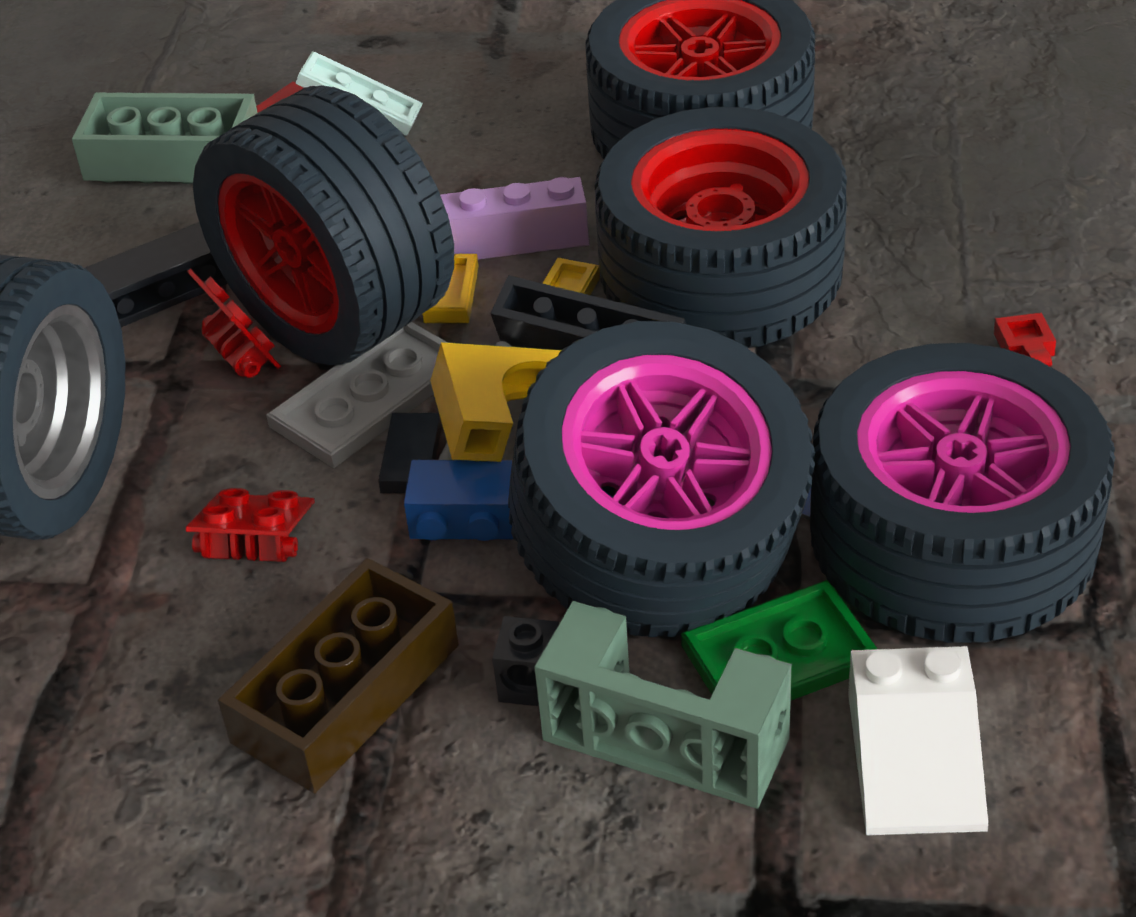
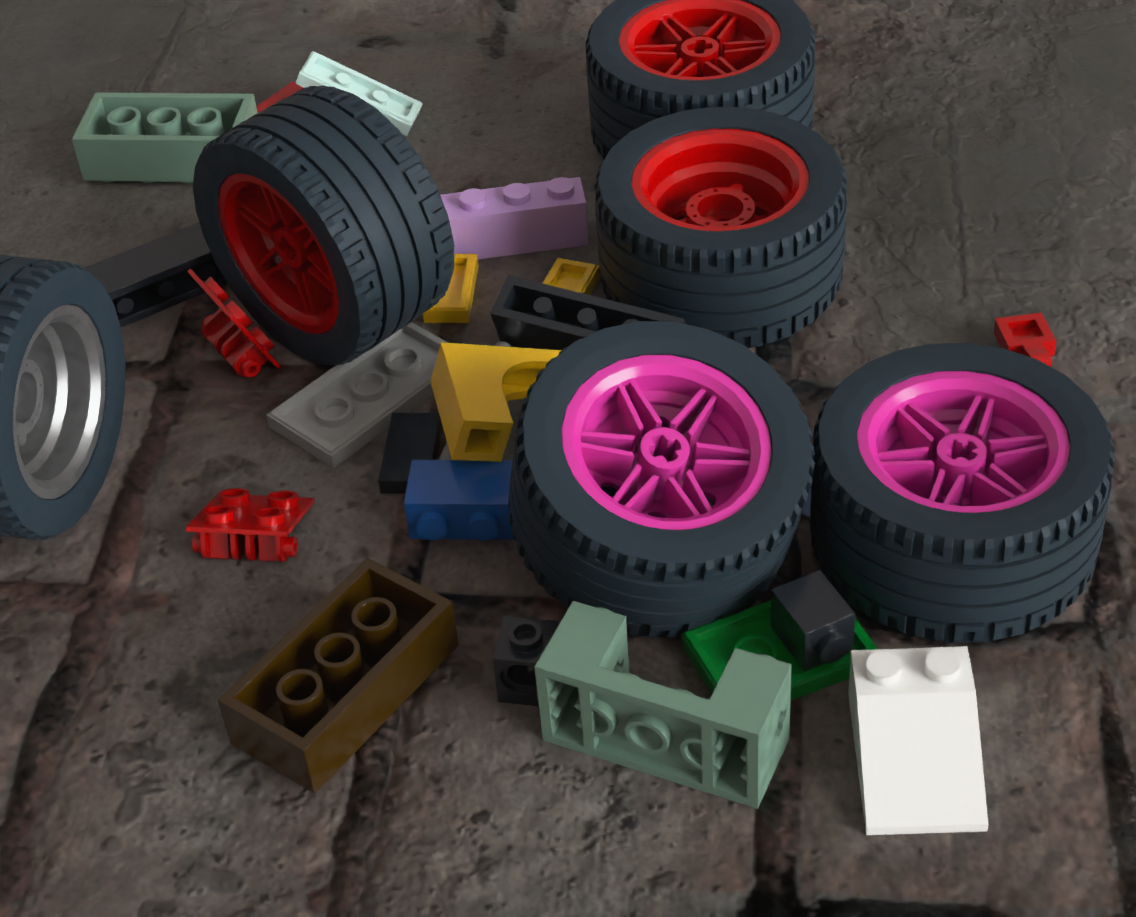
none -> black brick [771,570,855,672]

